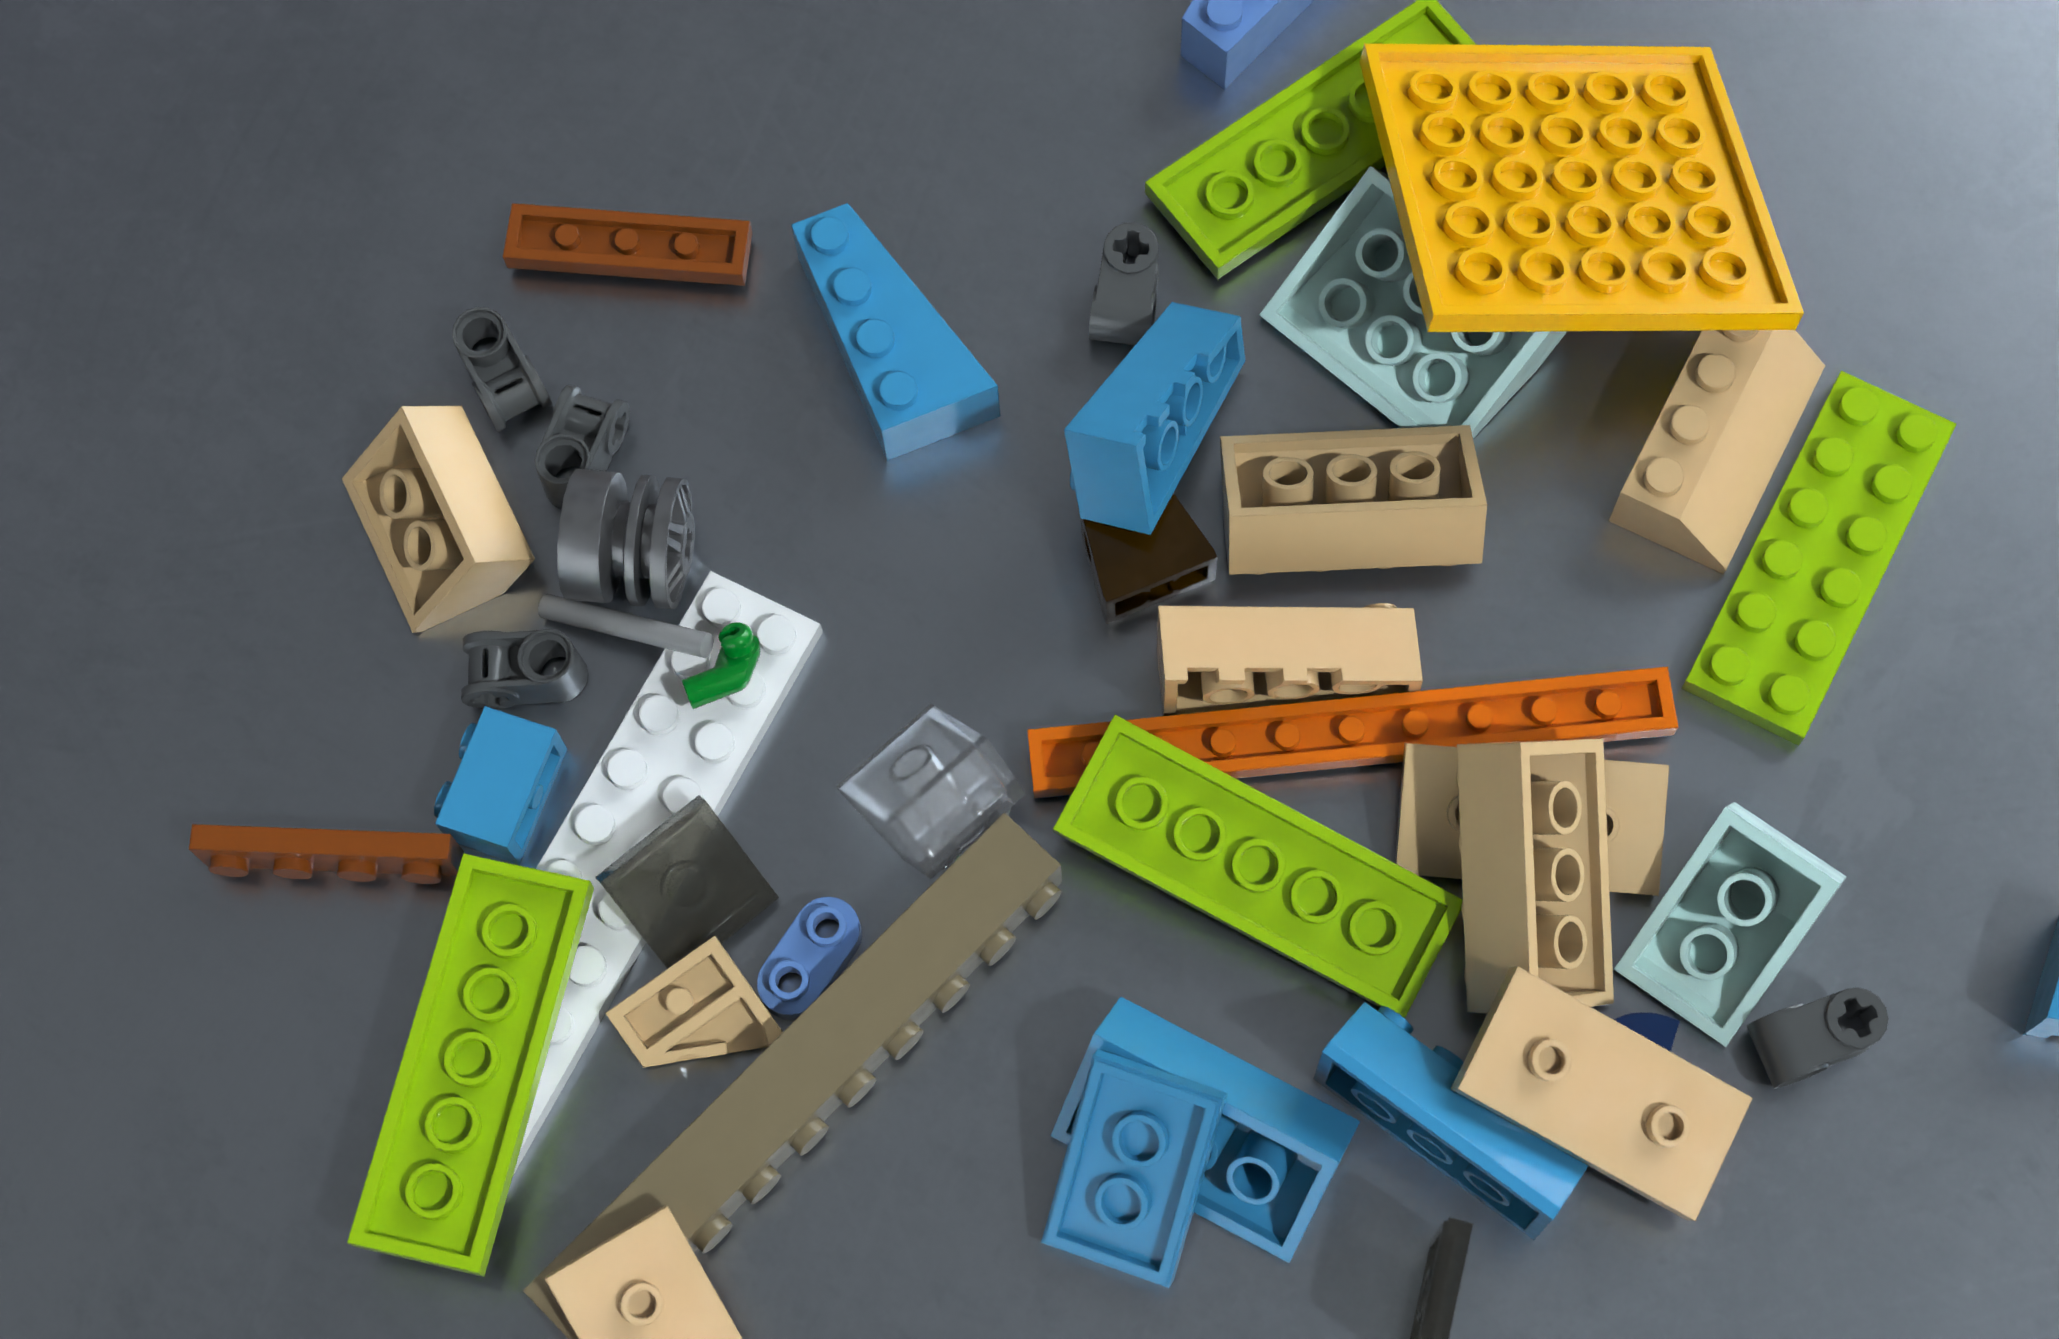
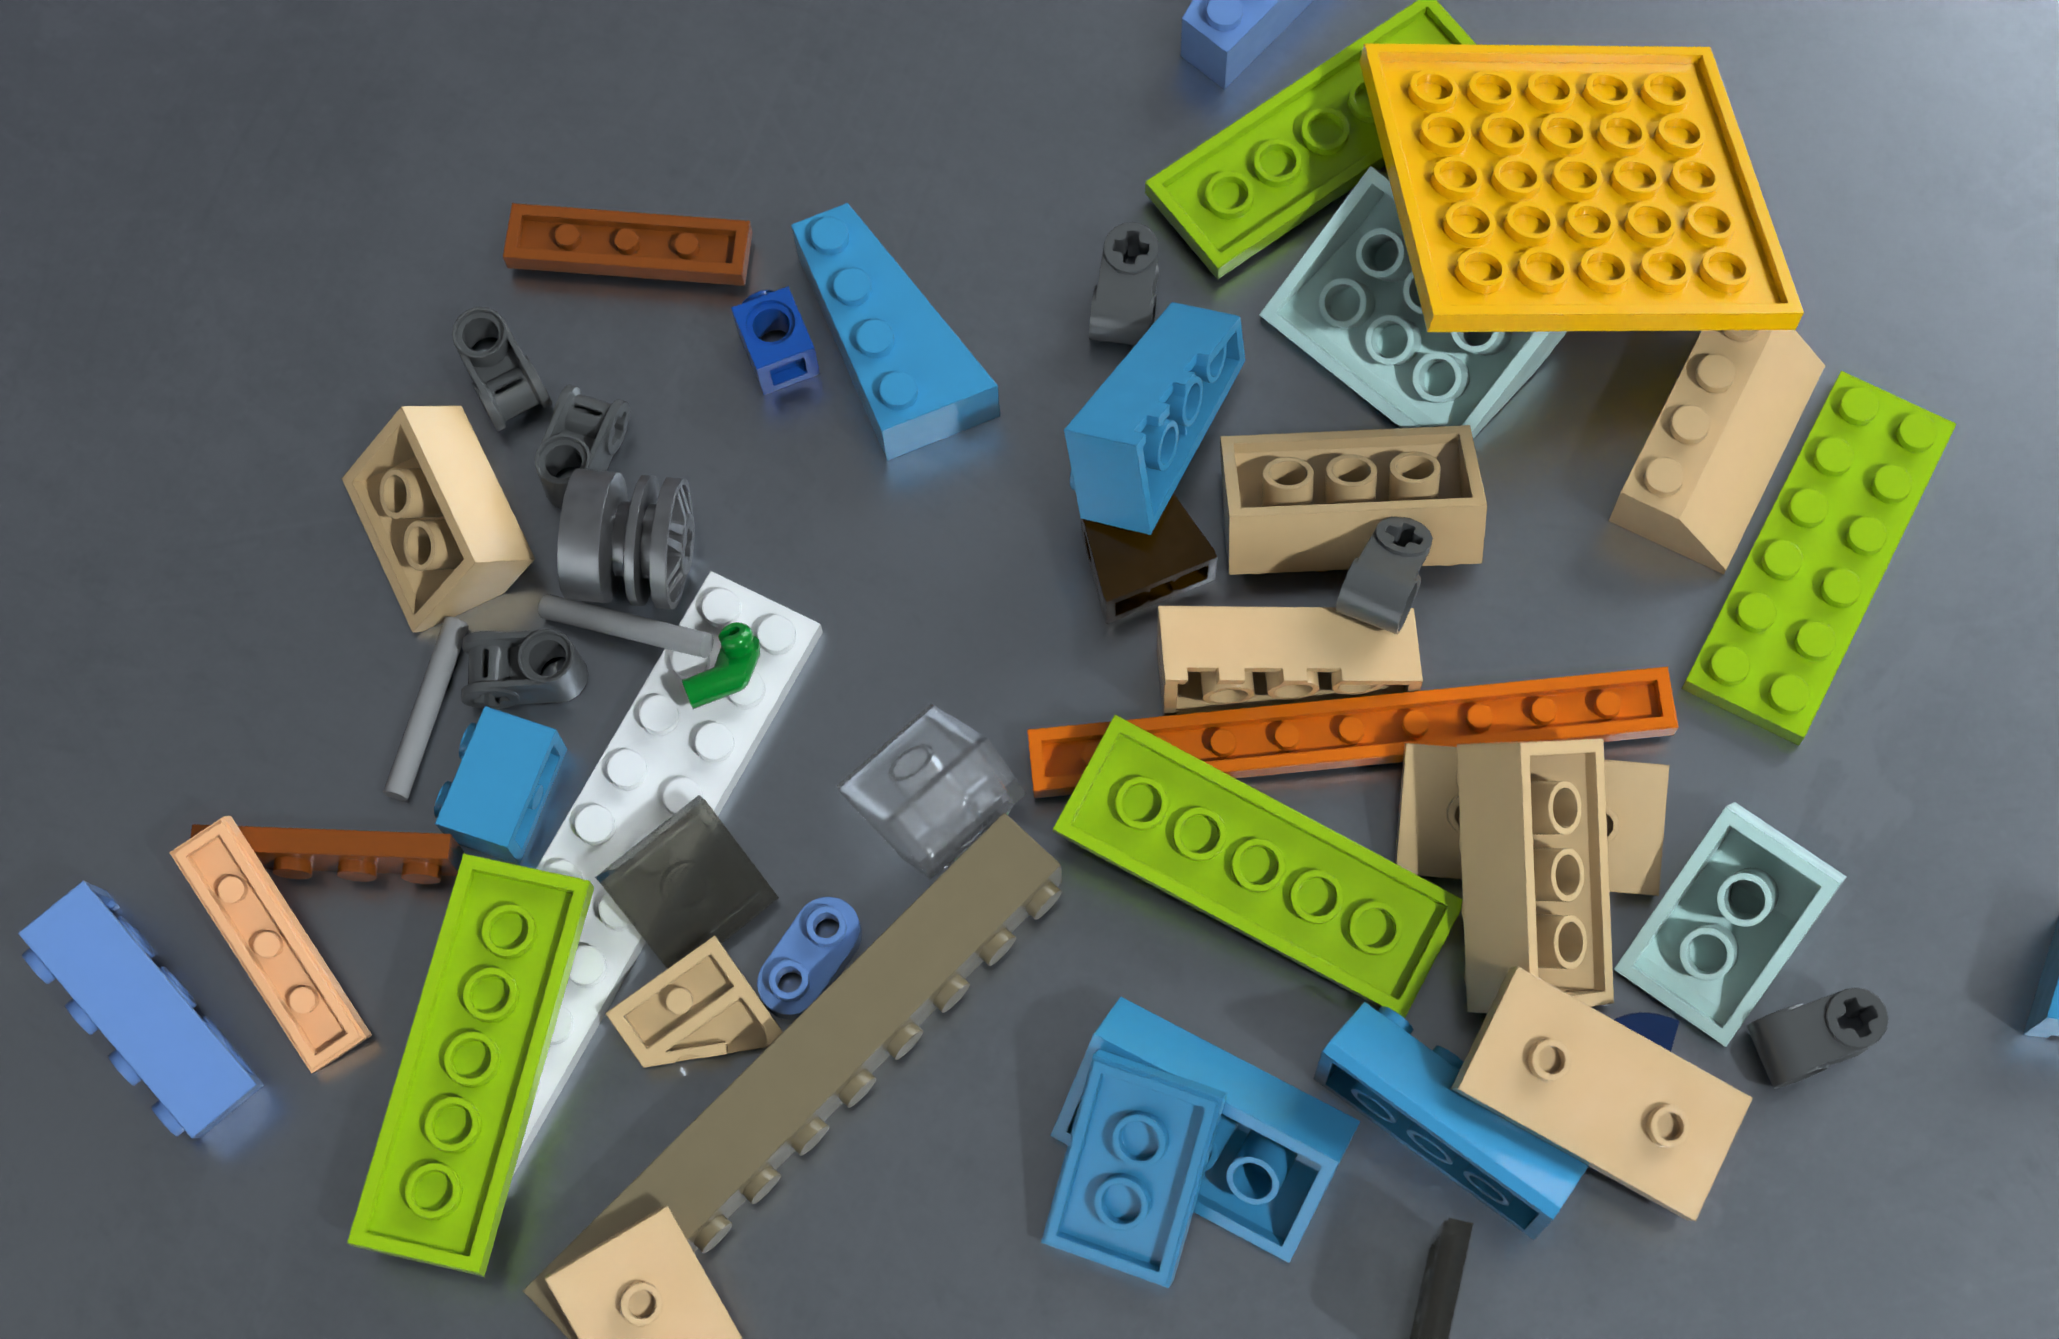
none -> medium blue wedge [18,881,264,1138]
none -> light nougat tile [169,816,372,1074]
none -> light grey bar [383,617,469,801]
none -> blue brick [731,286,820,395]
none -> dark grey piece [1336,517,1433,634]

